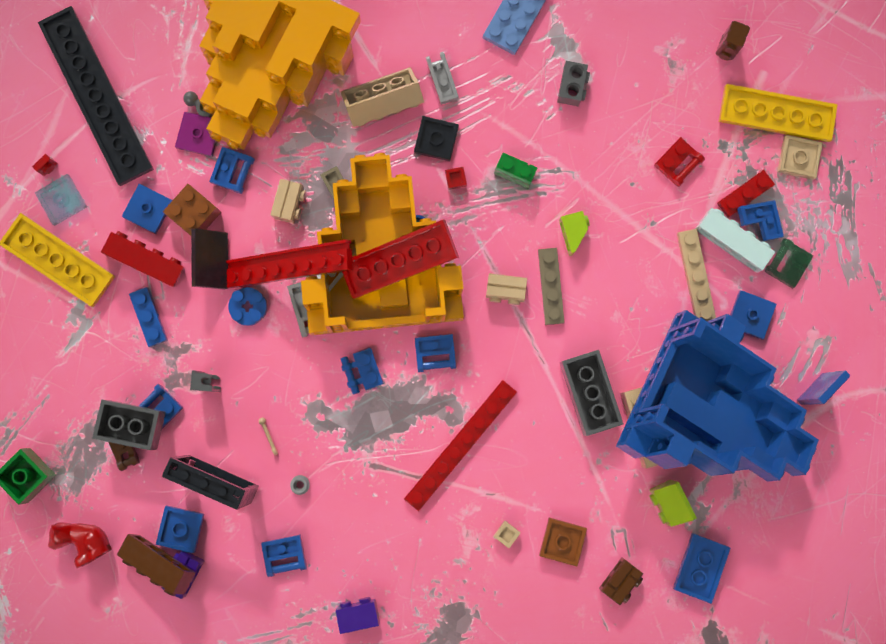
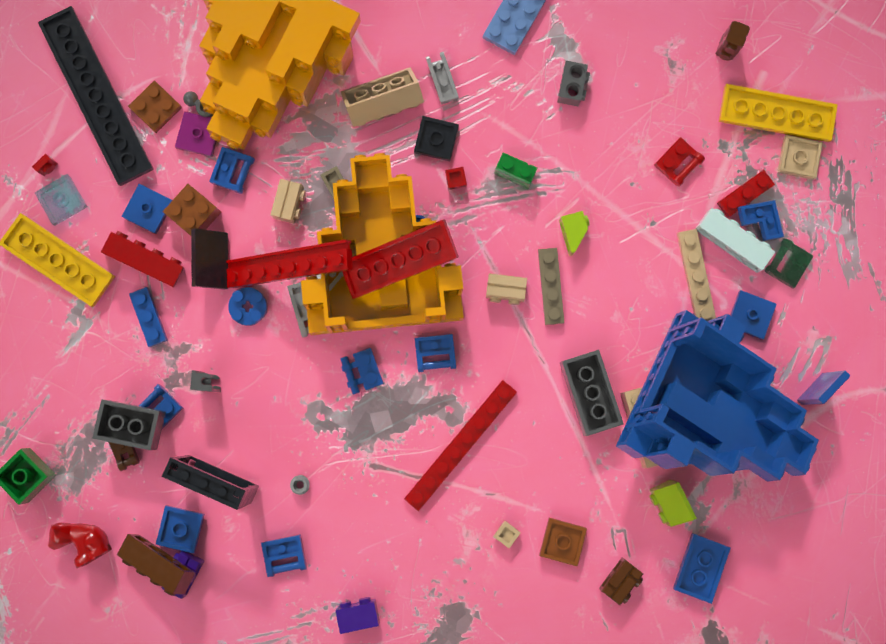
tan hinge [258,417,278,456] -> none
none -> dark orange plate [128,80,183,133]

